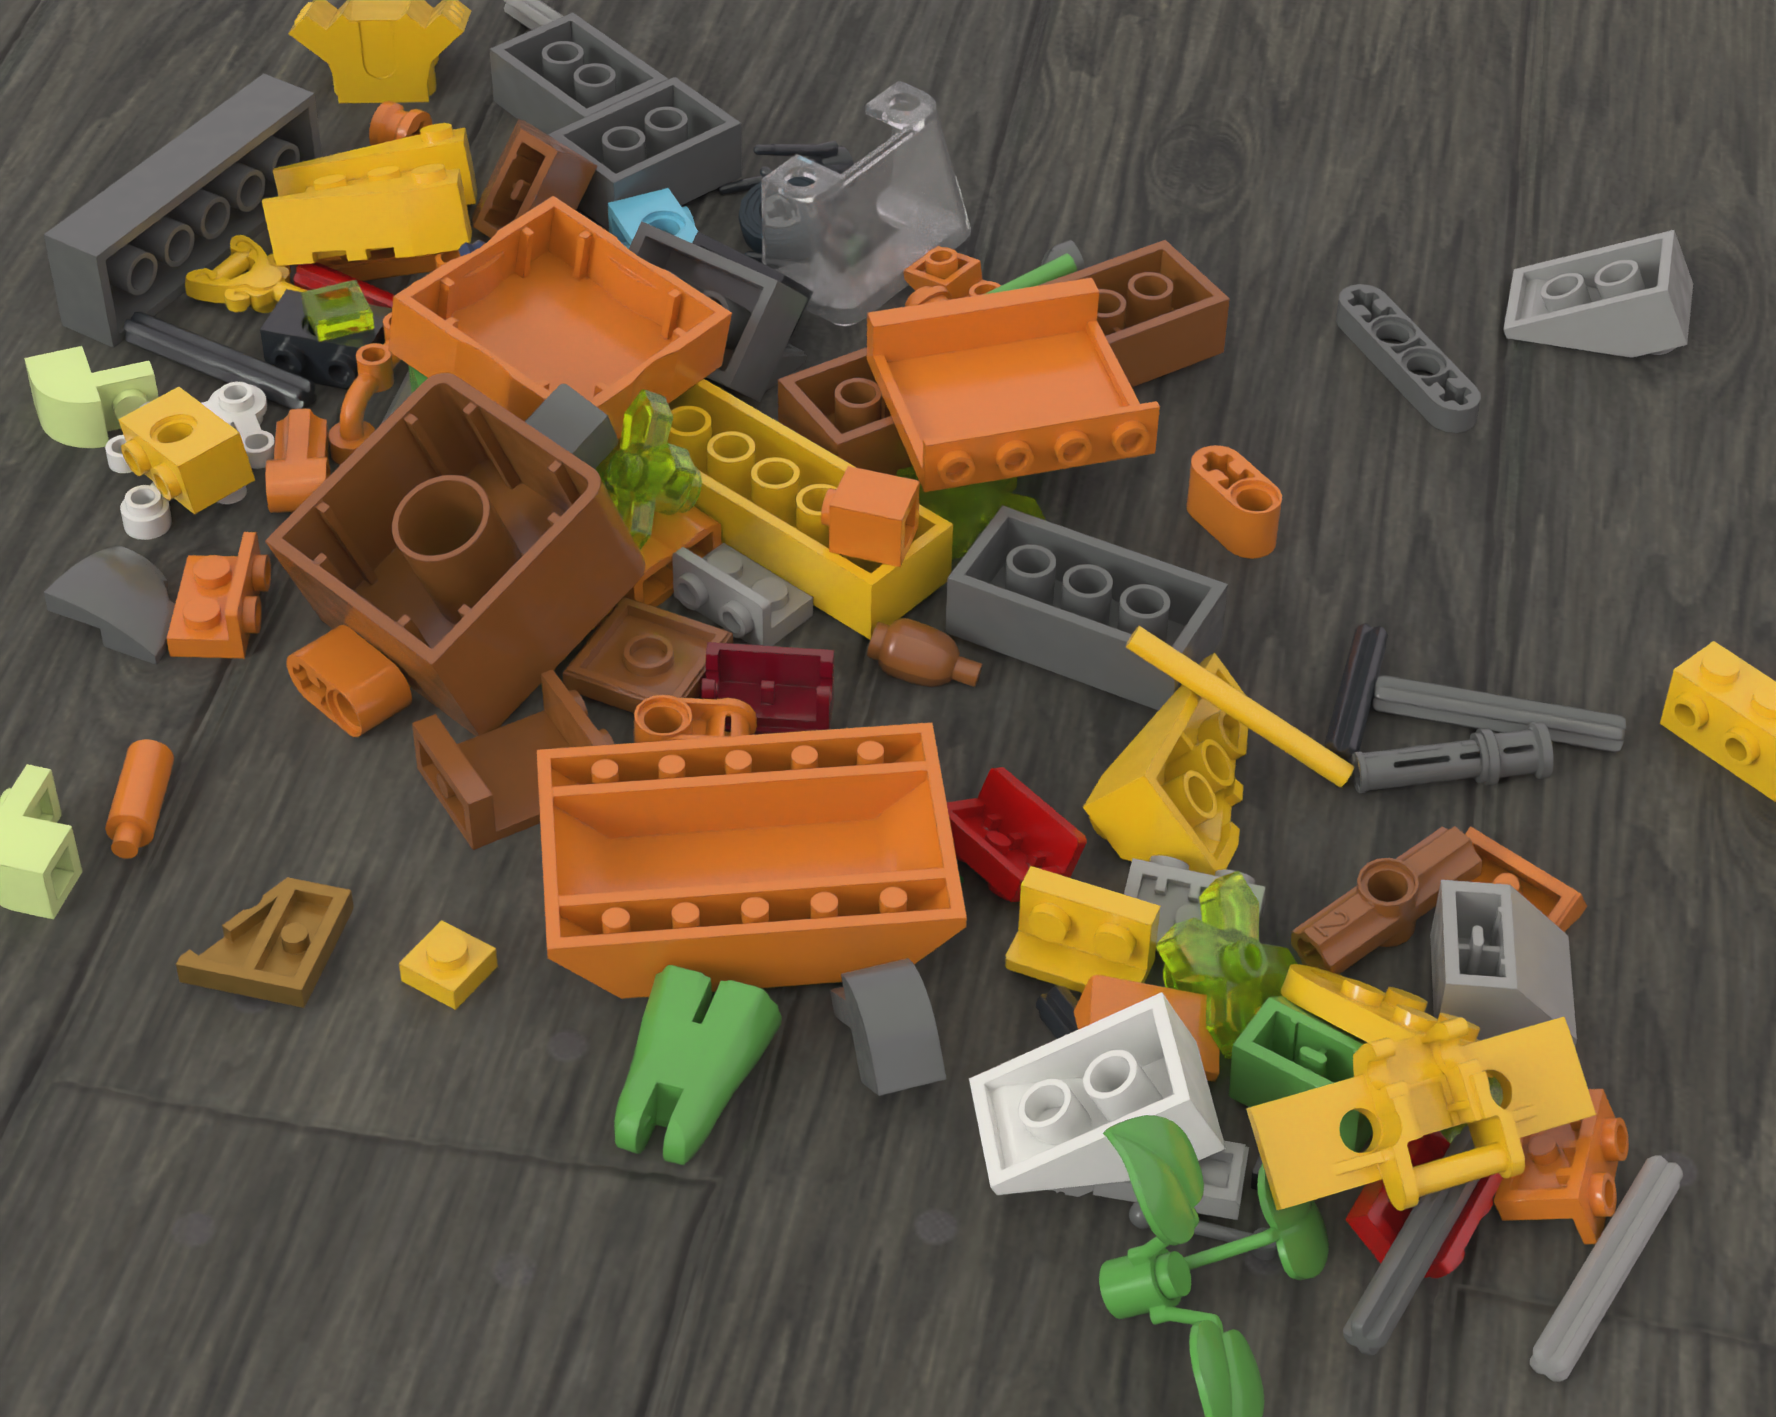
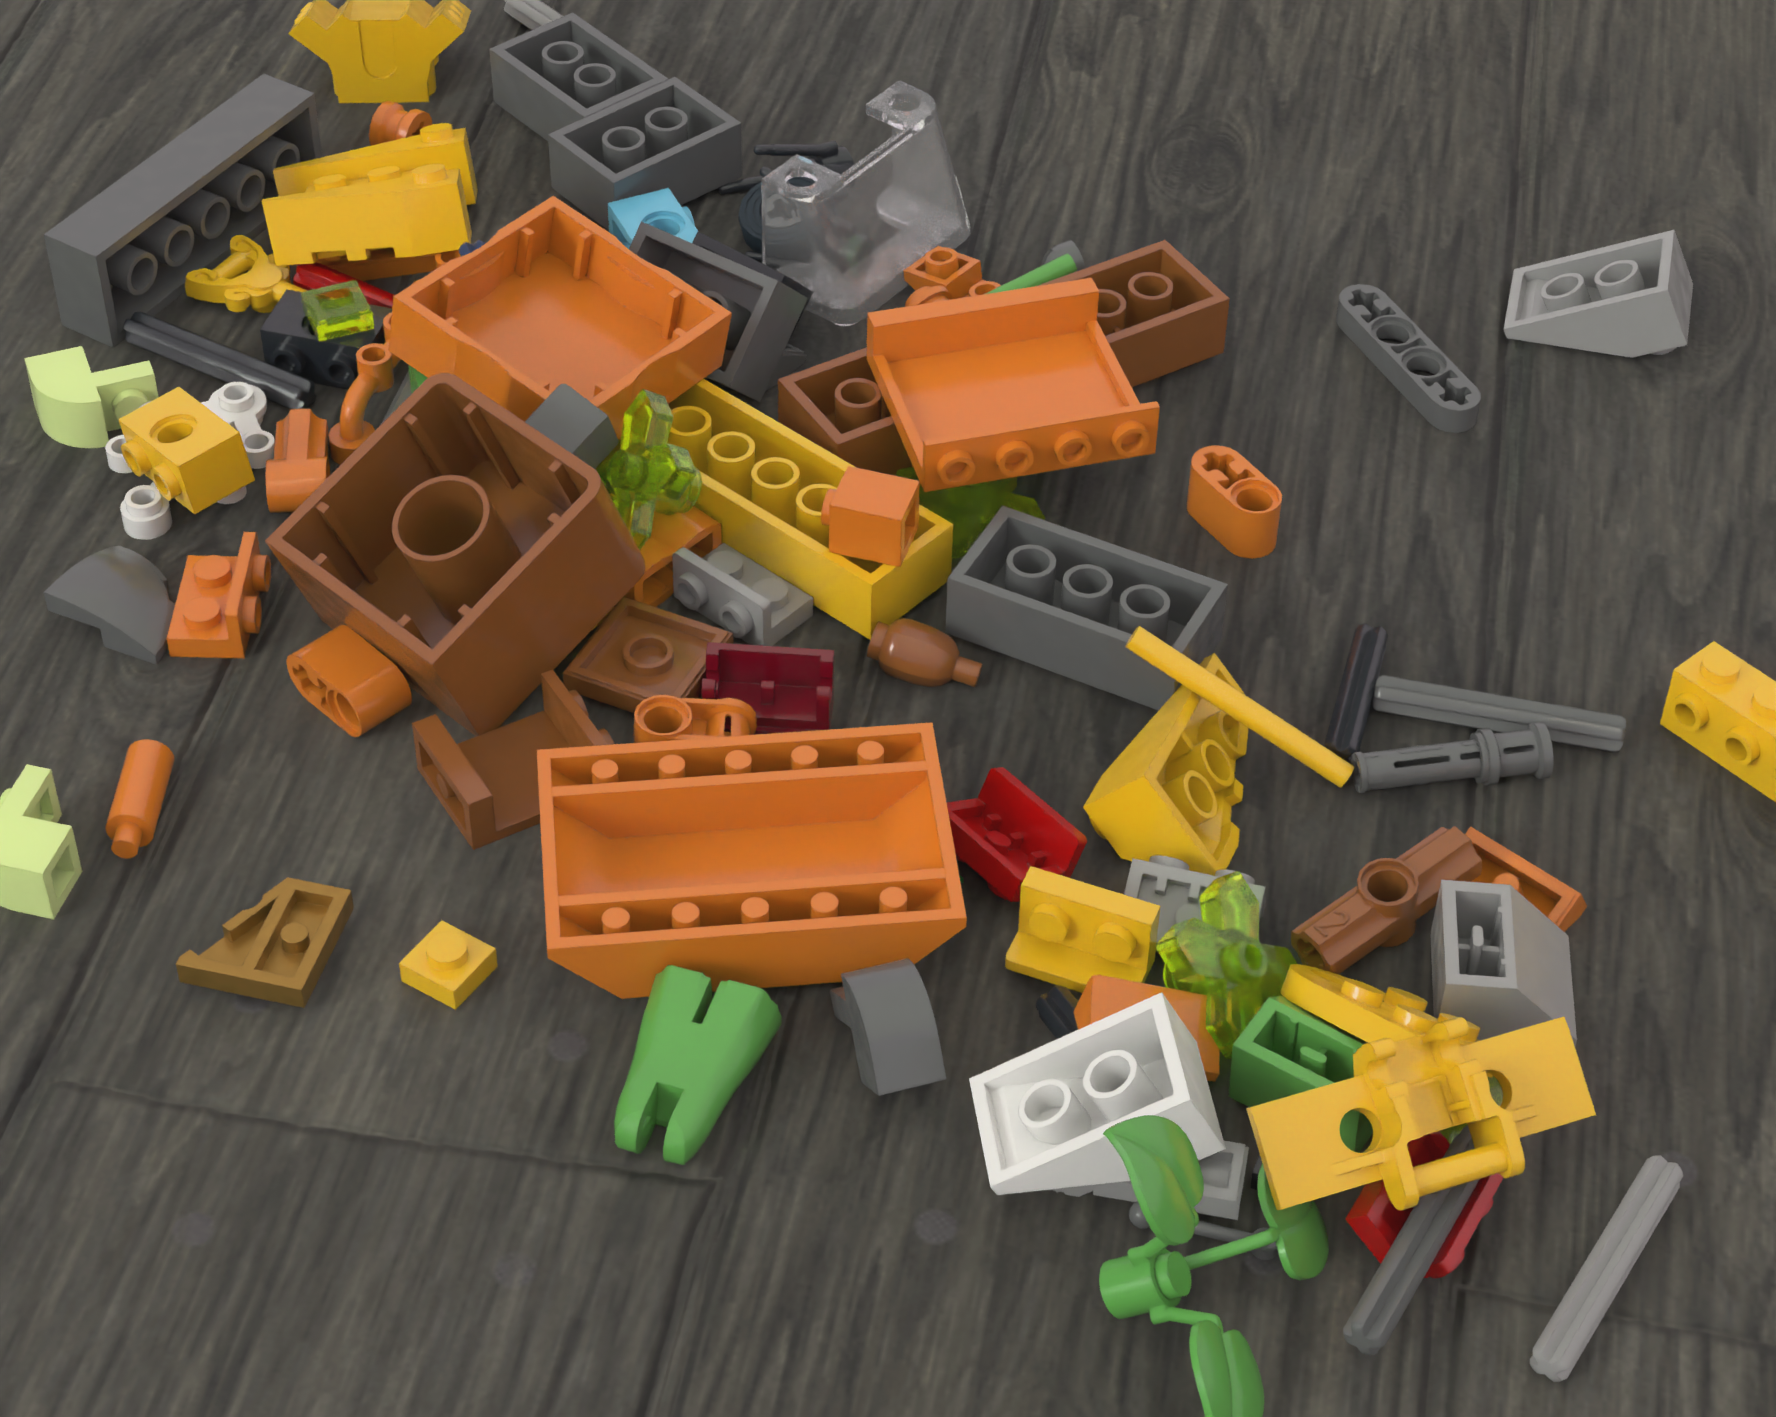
dark orange slope [472,119,598,238] -> none
orange bracket [1494,1089,1629,1244] -> none

